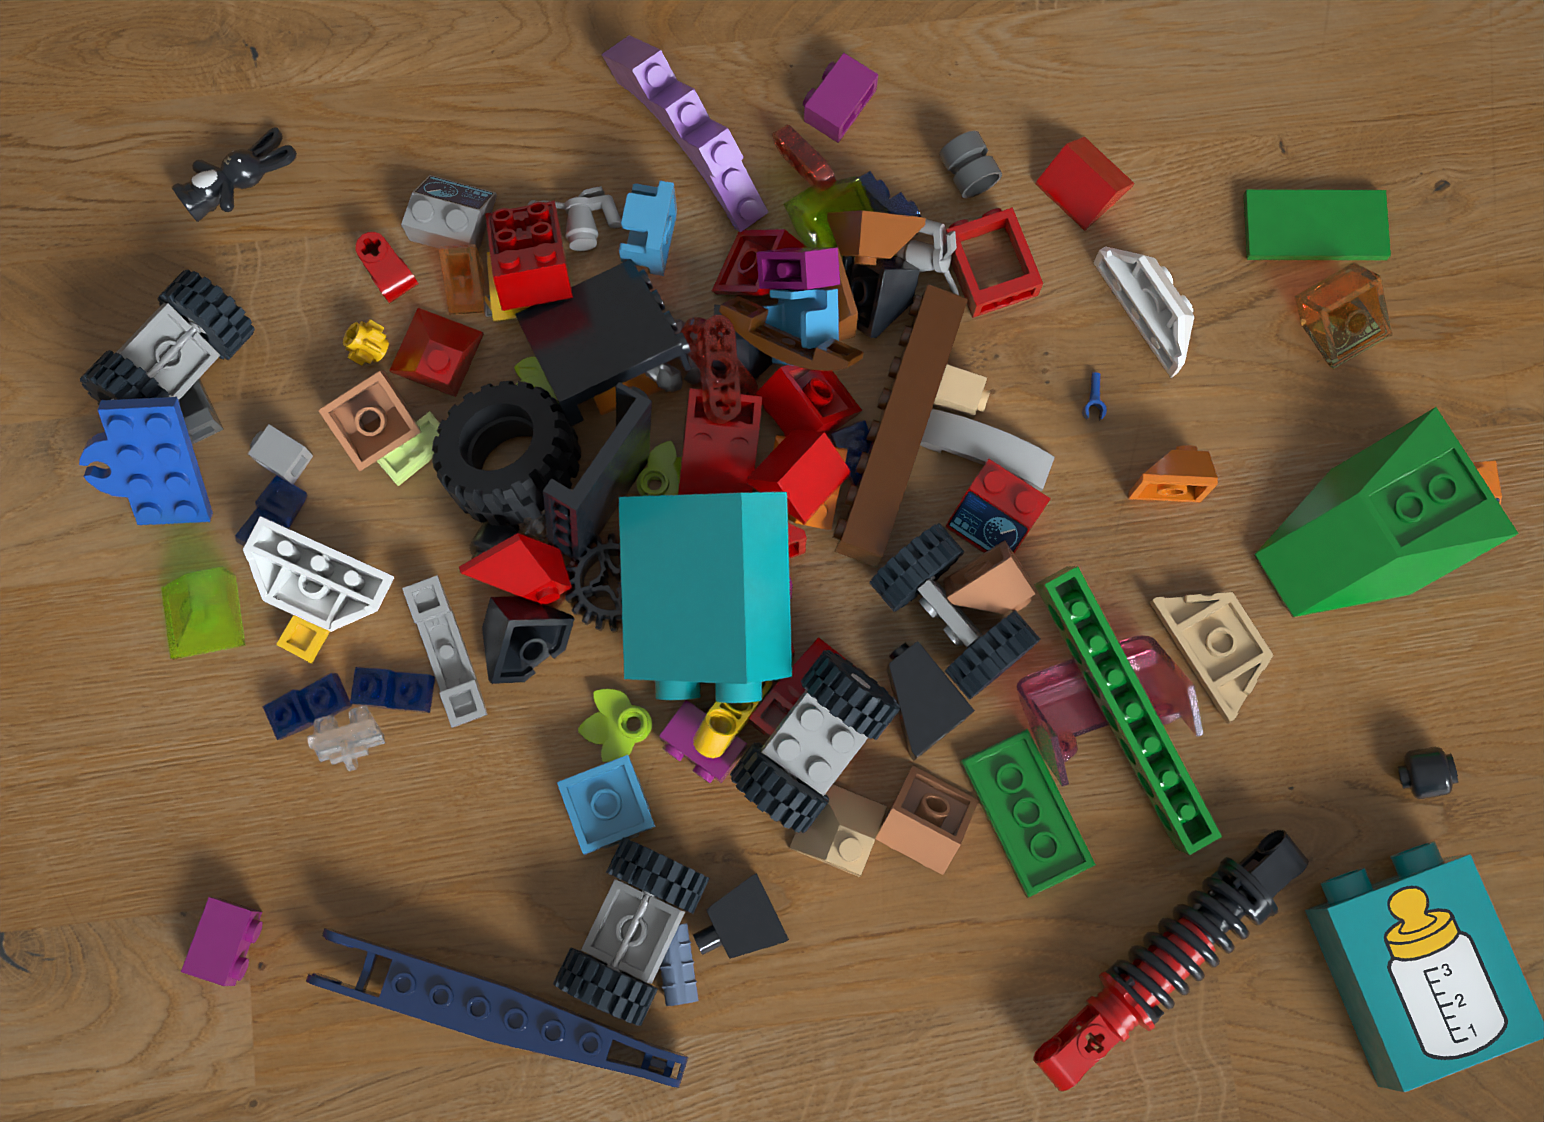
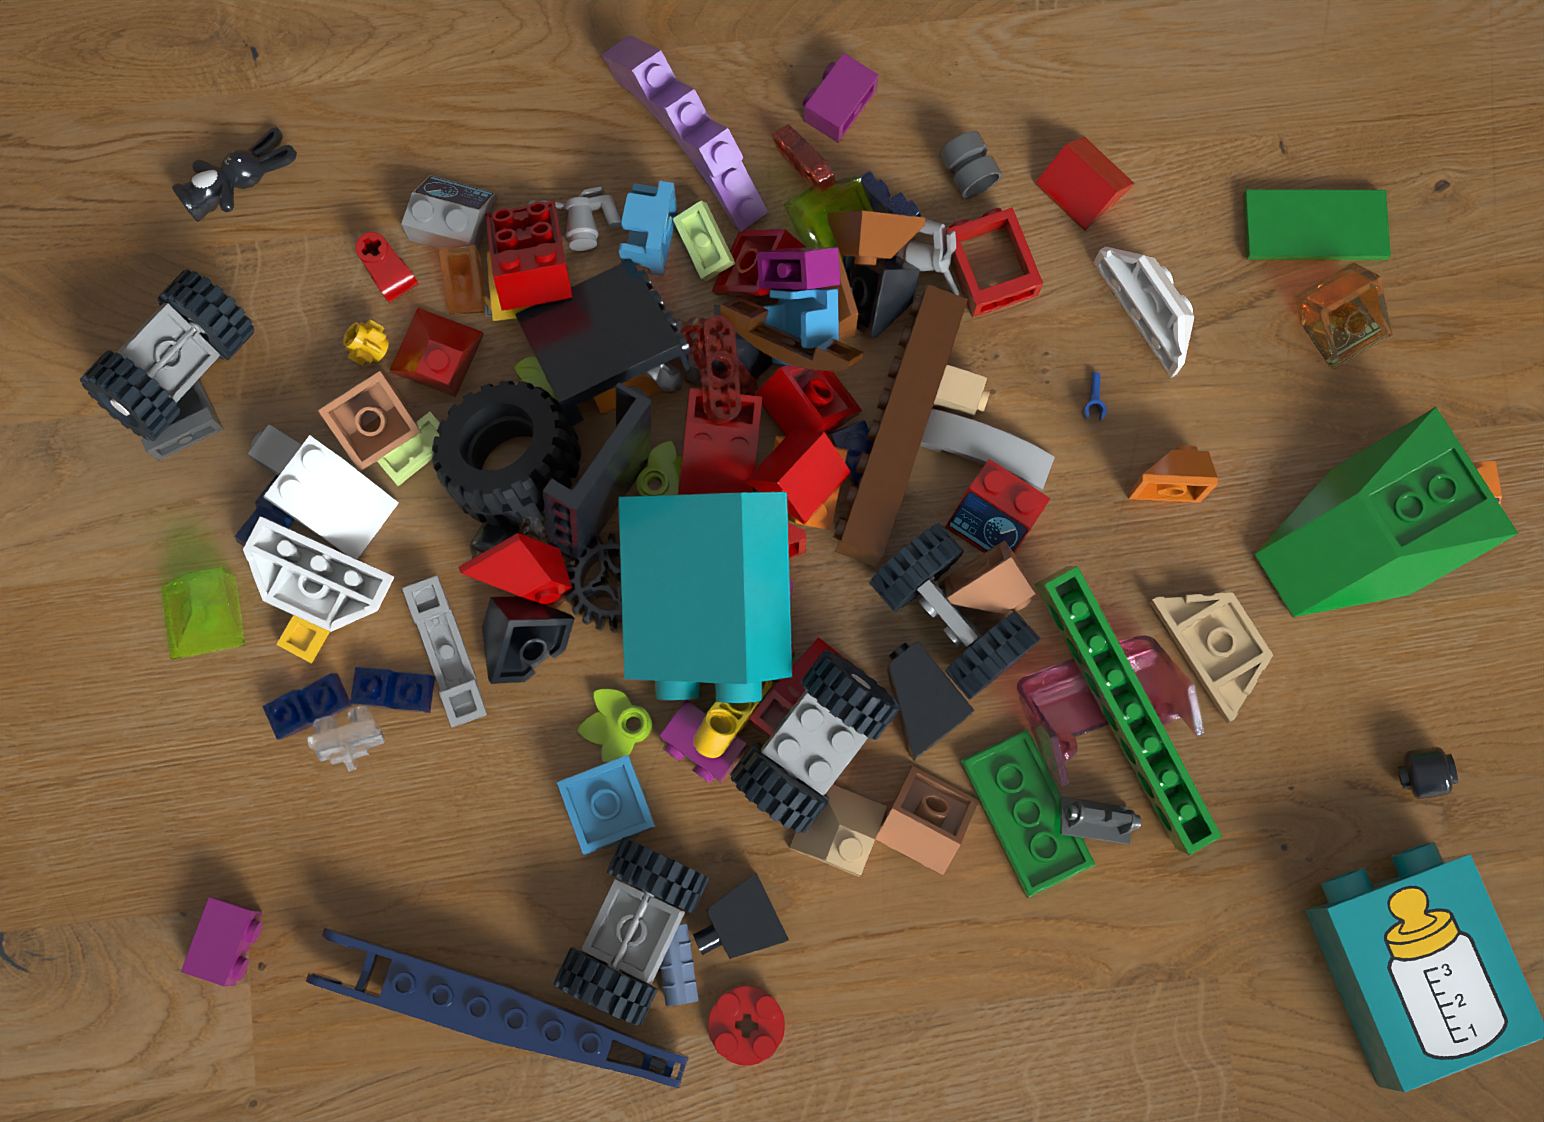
blue plate [79,397,213,525] -> none
black piece [1033,830,1309,1091] -> none
none -> white slope [264,435,399,560]
none -> yellowish green plate [673,201,736,281]
none -> red plate [708,986,785,1066]
none -> dark grey hinge [1060,797,1141,845]

